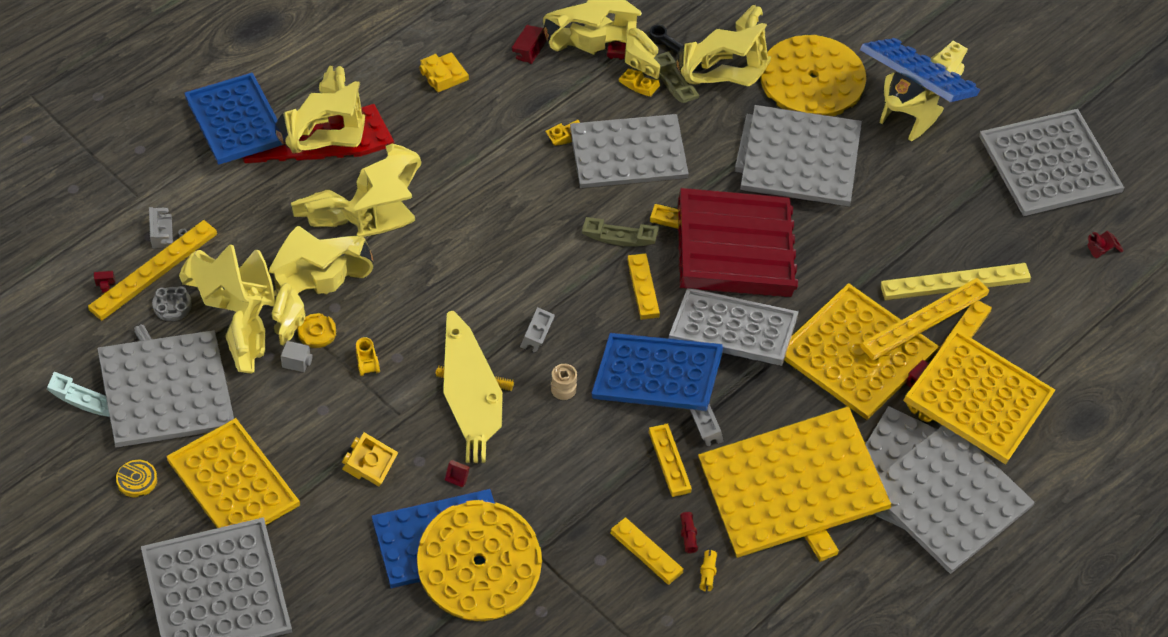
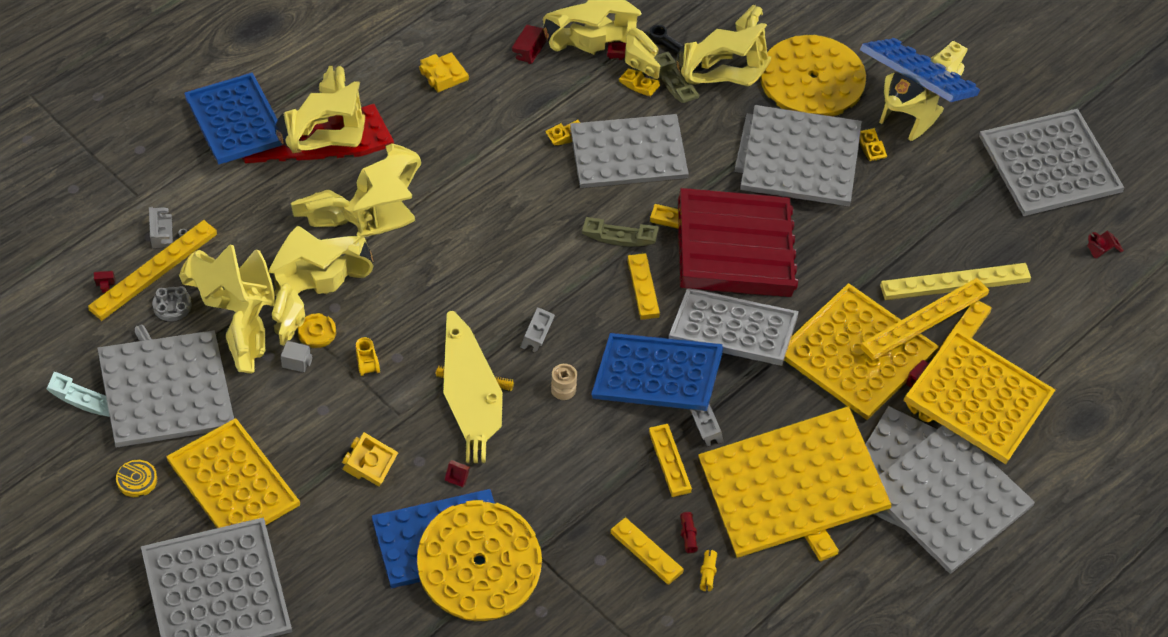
none -> yellow slope [859,128,887,161]

